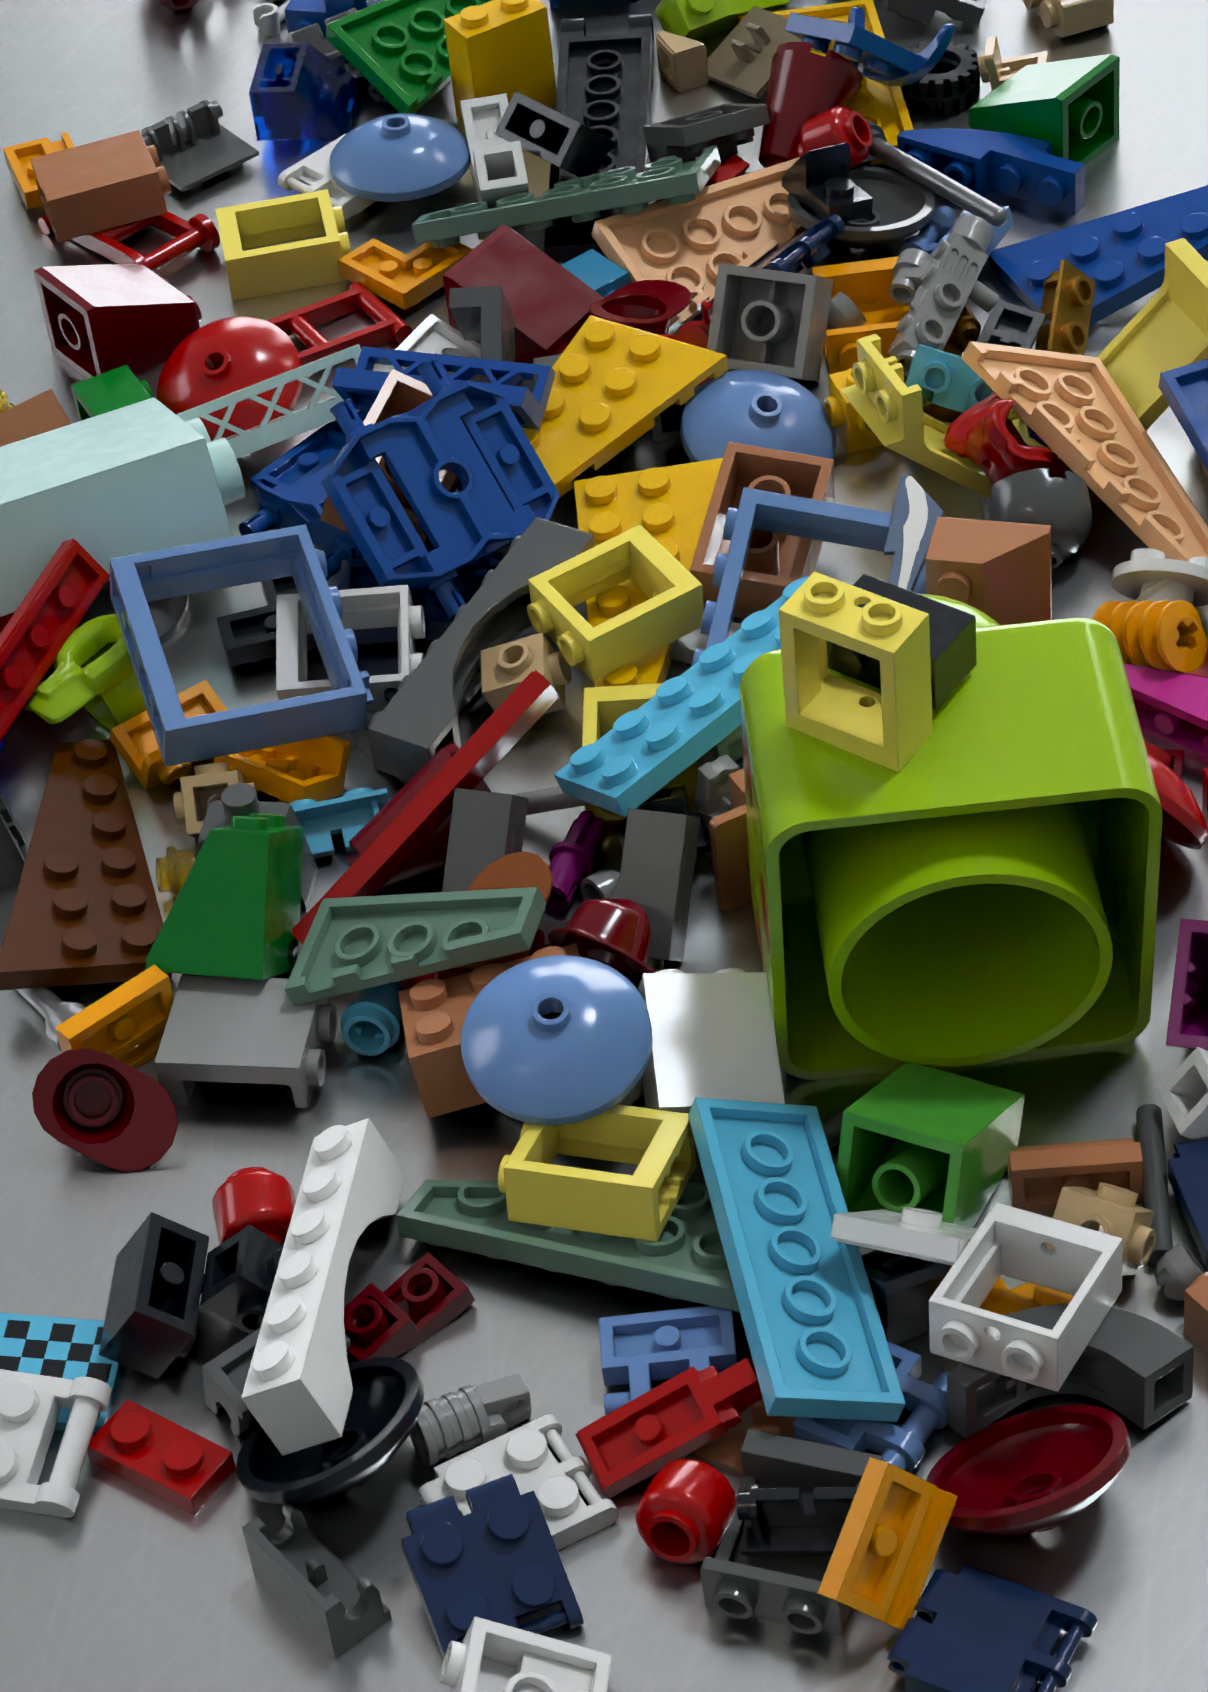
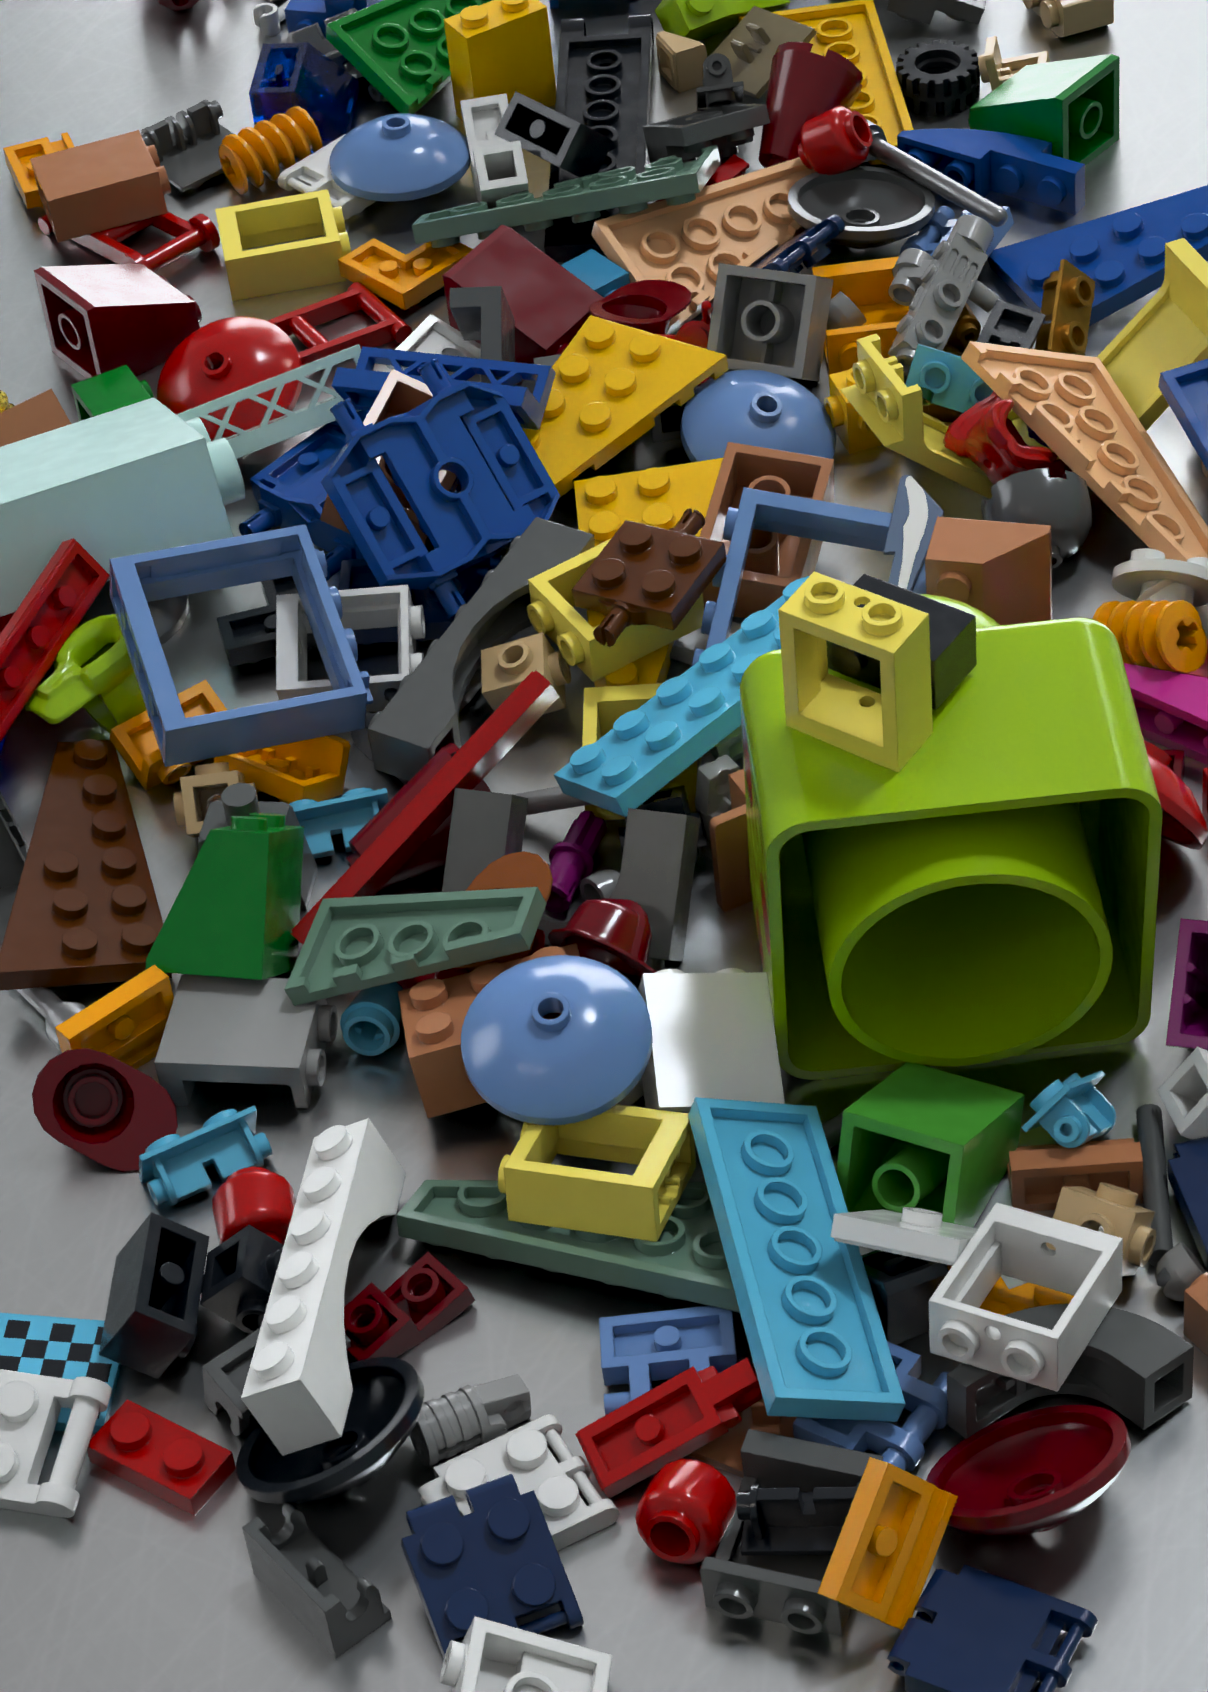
clear yellow plate [156,845,195,902] -> none
black slope [781,143,873,222] -> none
blue piece [784,7,956,86] -> none
none -> medium azure hinge [139,1106,273,1206]
none -> light orange piece [218,106,323,195]
none -> reddish brown plate [572,508,727,647]
none -> dark grey hinge [696,53,744,109]
none -> medium azure hinge [1021,1070,1116,1148]

